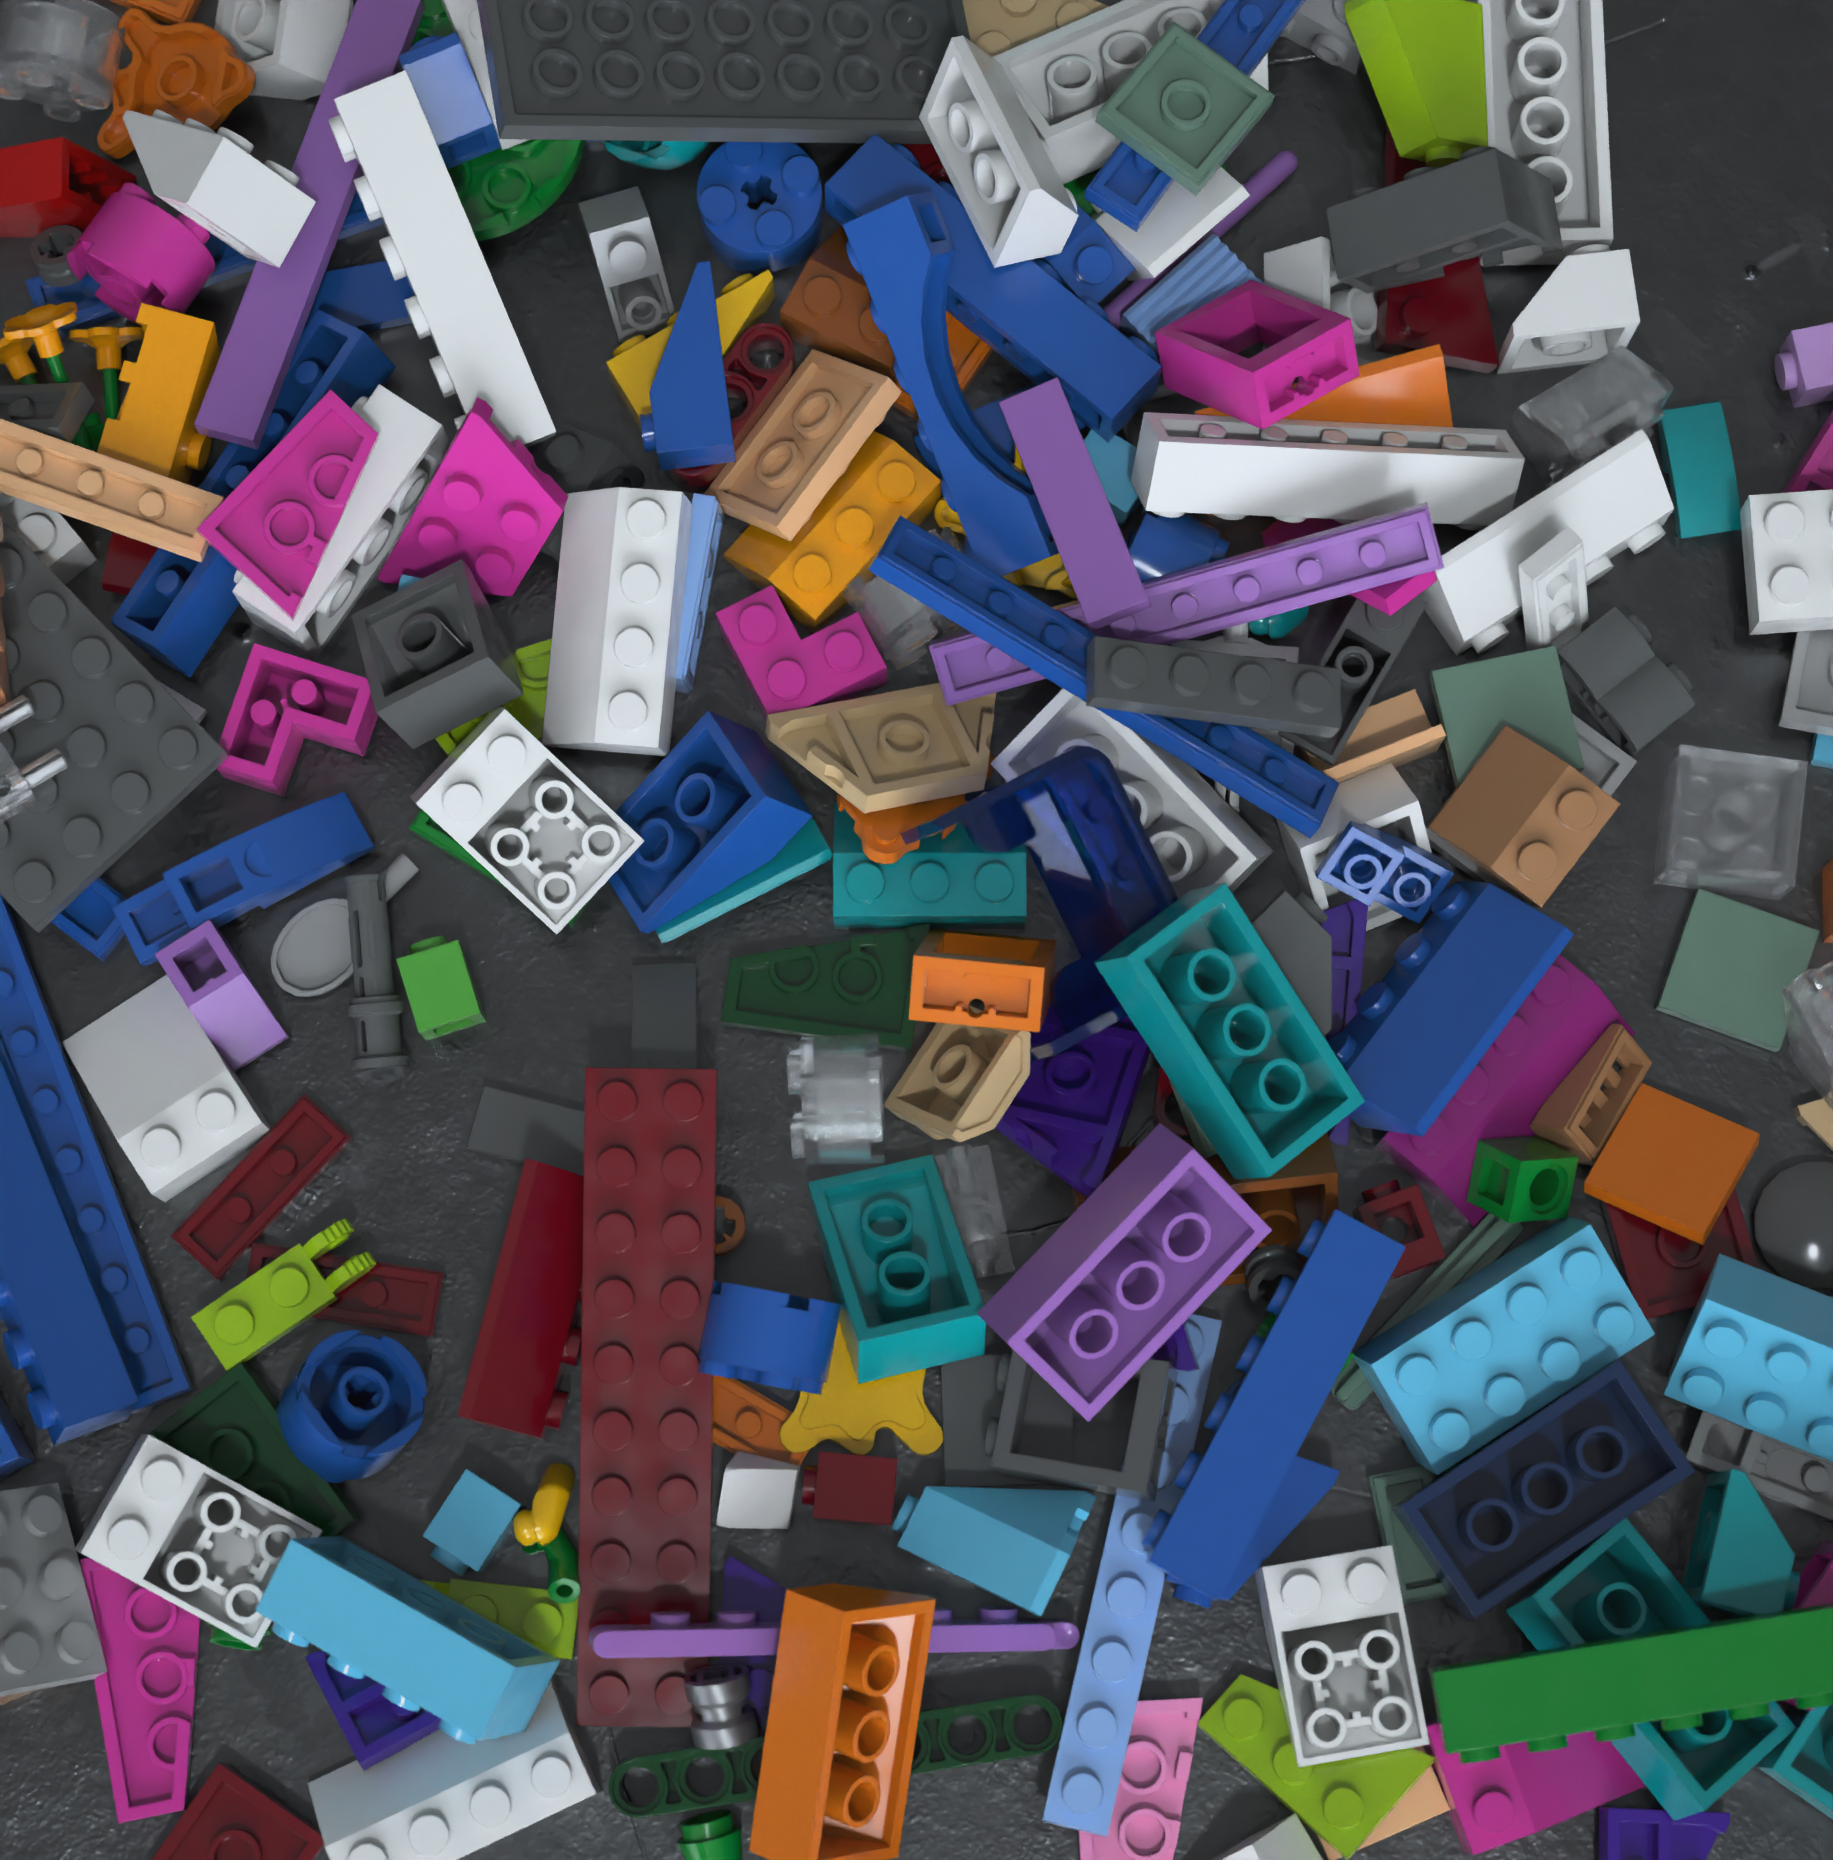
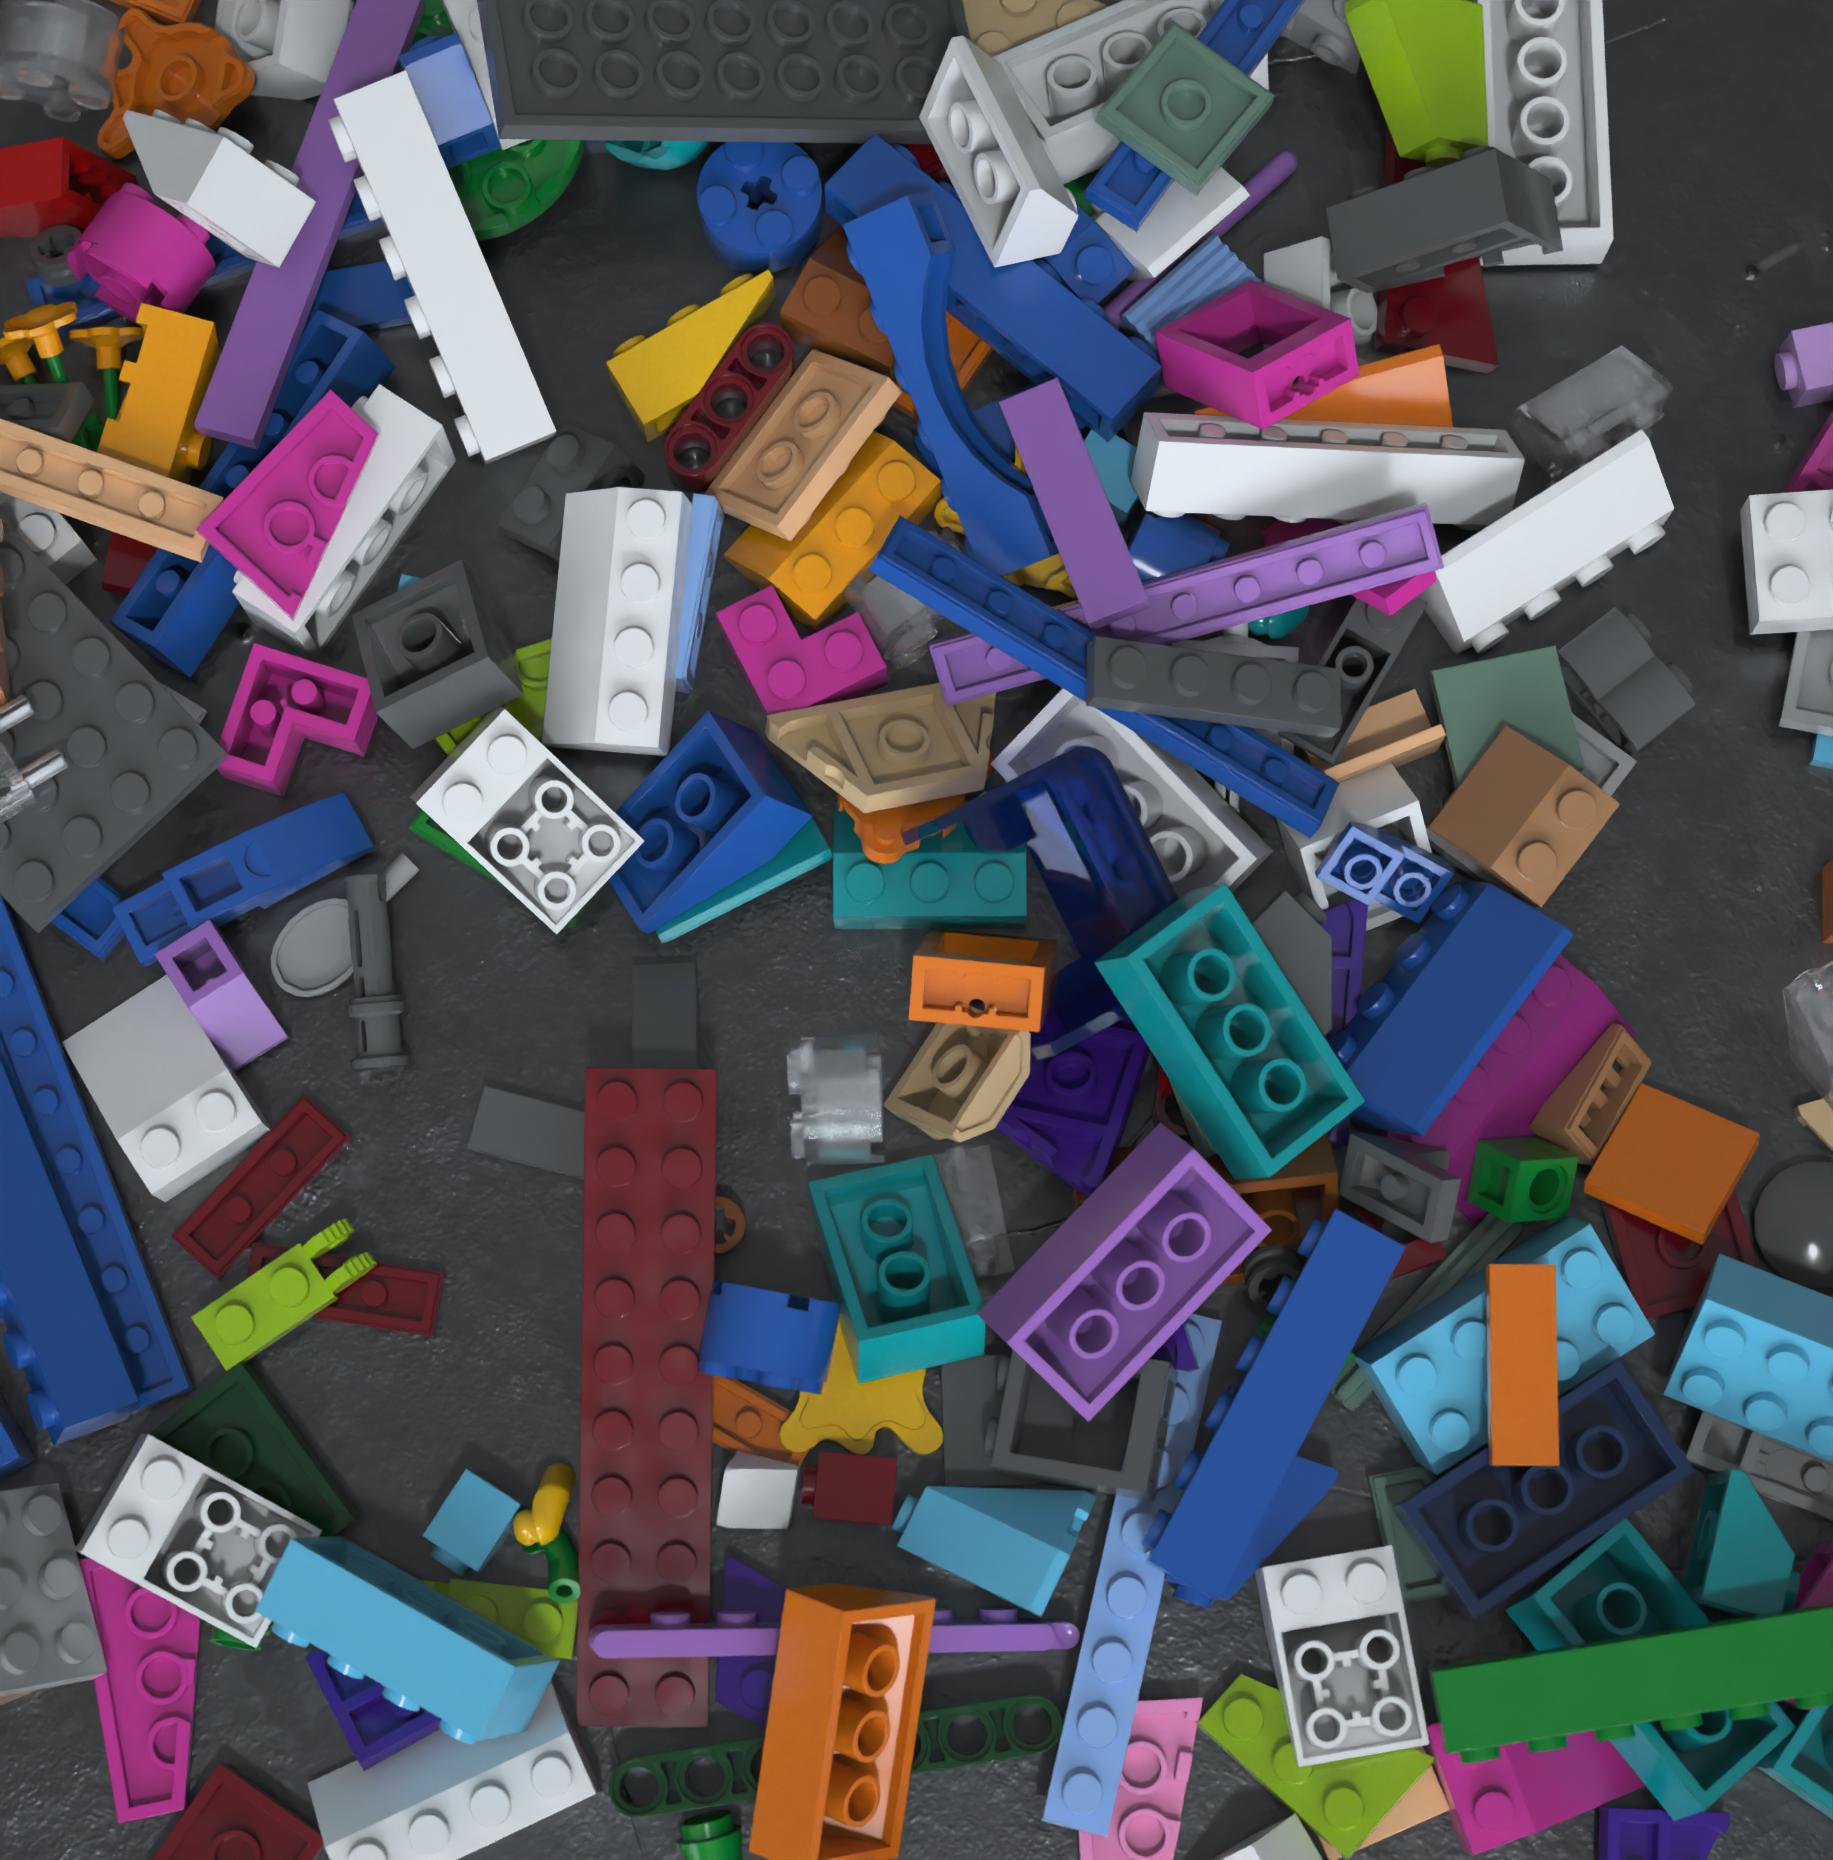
blue brick [276,1330,427,1483] -> none
dark pink wing [376,397,568,597] -> none
bright green brick [396,936,487,1041] -> none
dark red slope [457,1158,584,1441] -> none
light grey slope [578,186,675,343] -> none
blue slope [640,261,736,471] -> none
flat silver wheel [683,1663,759,1750] -> none
dark green wing [721,923,930,1052] -> none
white slope [1496,244,1640,374] -> none
white tile [1518,526,1589,651] -> none
clear brick [1653,744,1808,900] -> none
sand green tile [1655,888,1820,1053] -> none
teal slope [1656,400,1741,539] -> none
none -> dark grey slope [1338,1132,1461,1243]
none -> orange tile [1486,1264,1559,1466]

